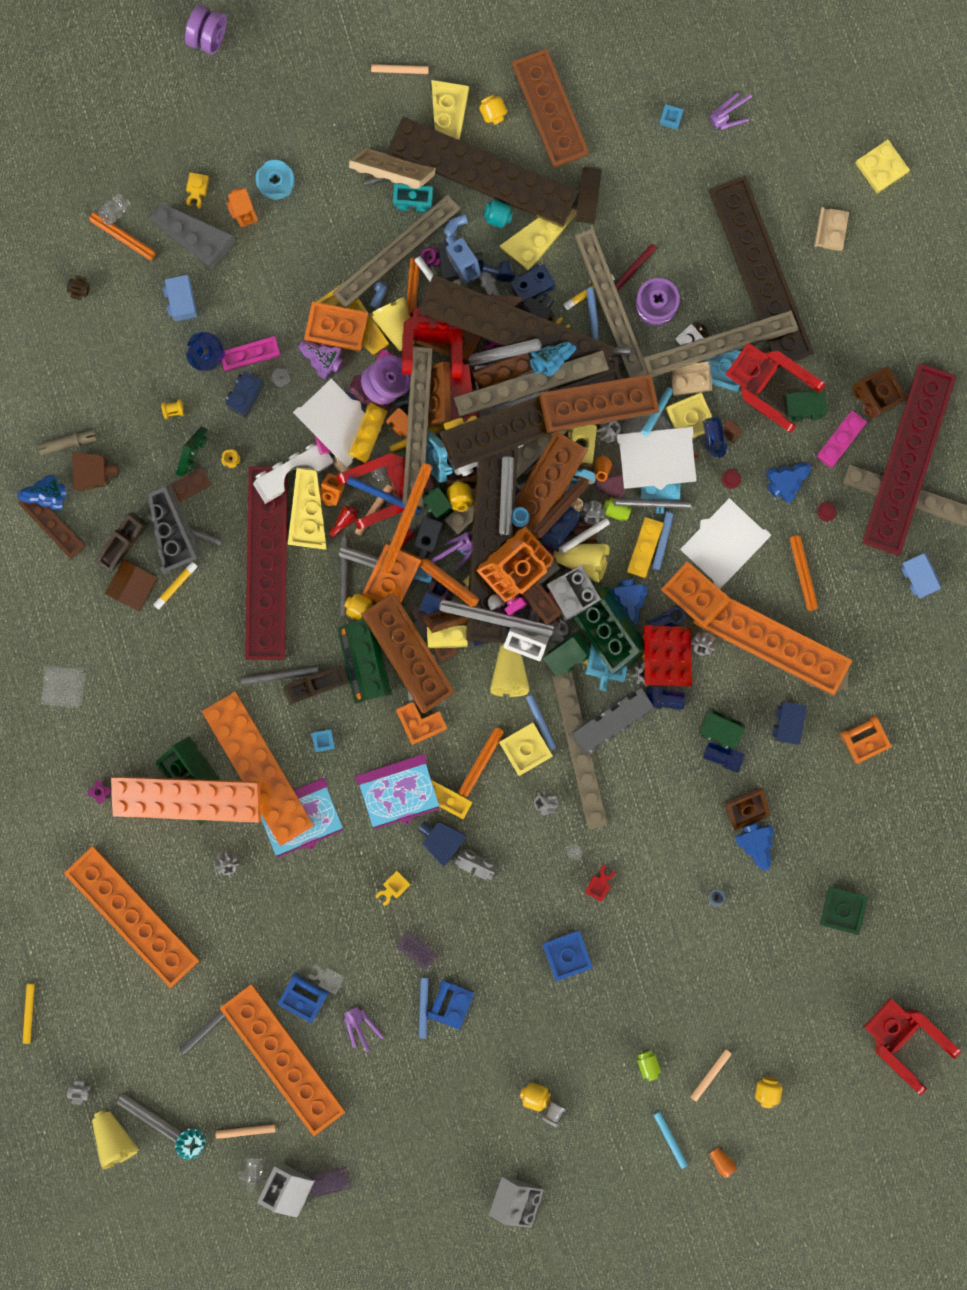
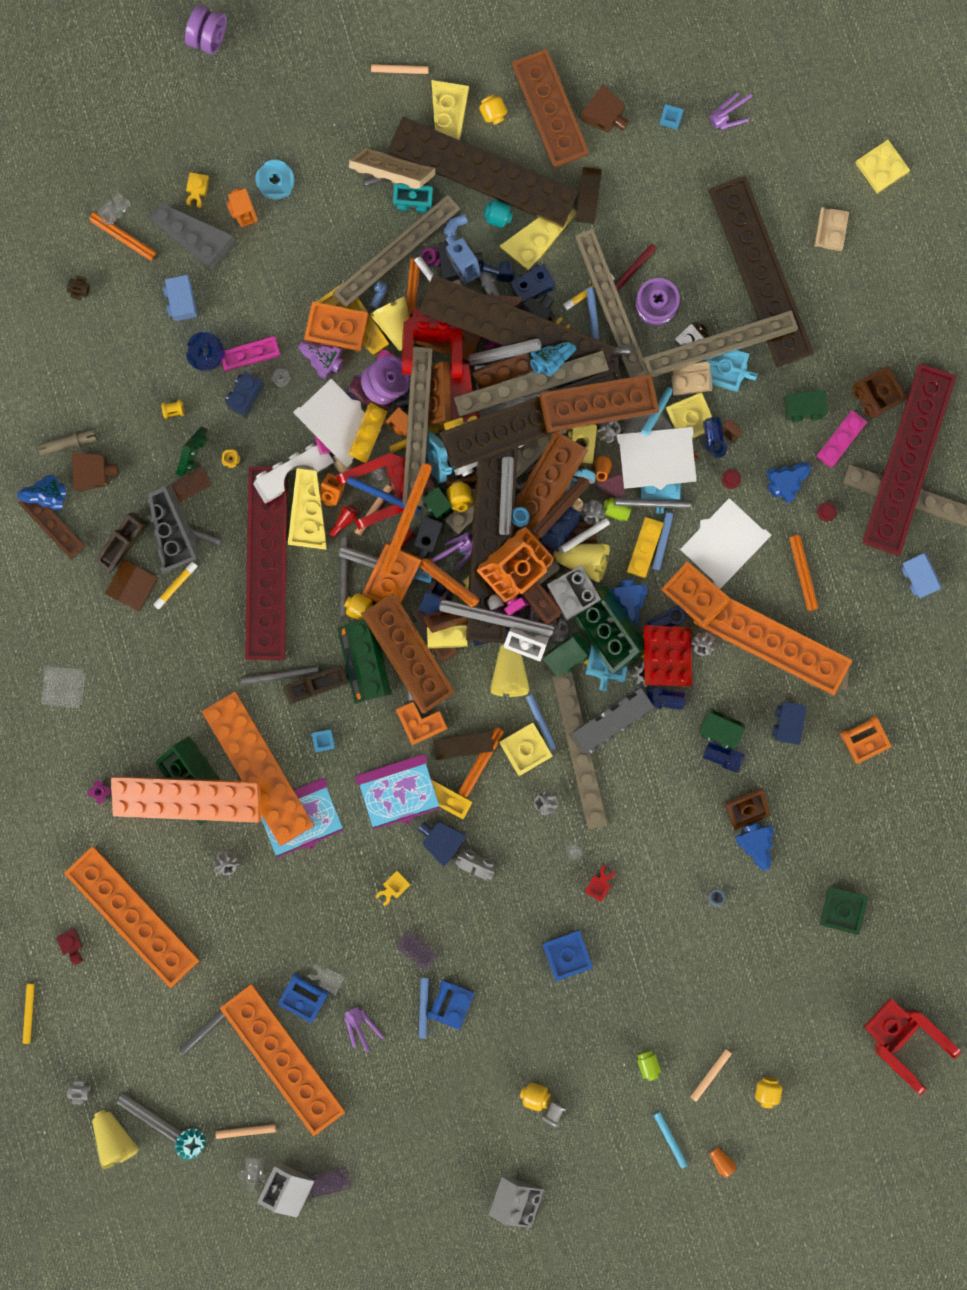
red plate [725,343,826,433] -> none
none -> dark red plate [56,929,83,965]
none -> dark brown slope [434,732,494,760]
none -> reddish brown torso [581,85,629,133]

